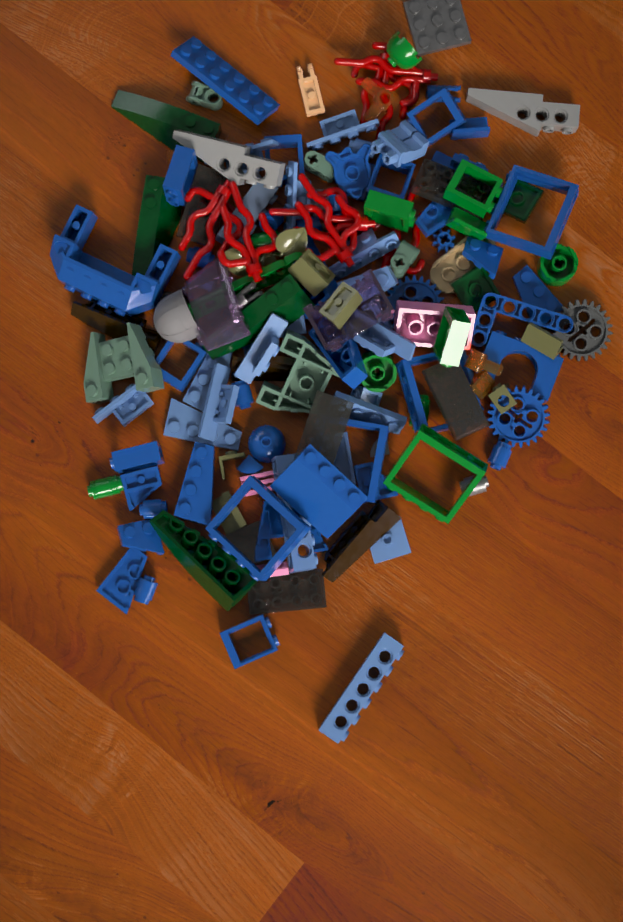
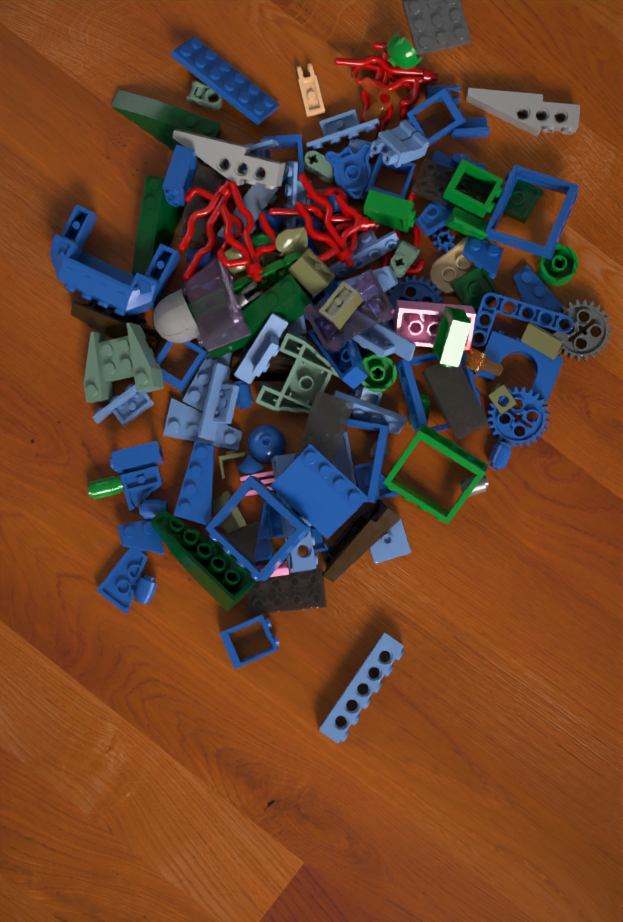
clear orange slope [470,370,495,400] -> none

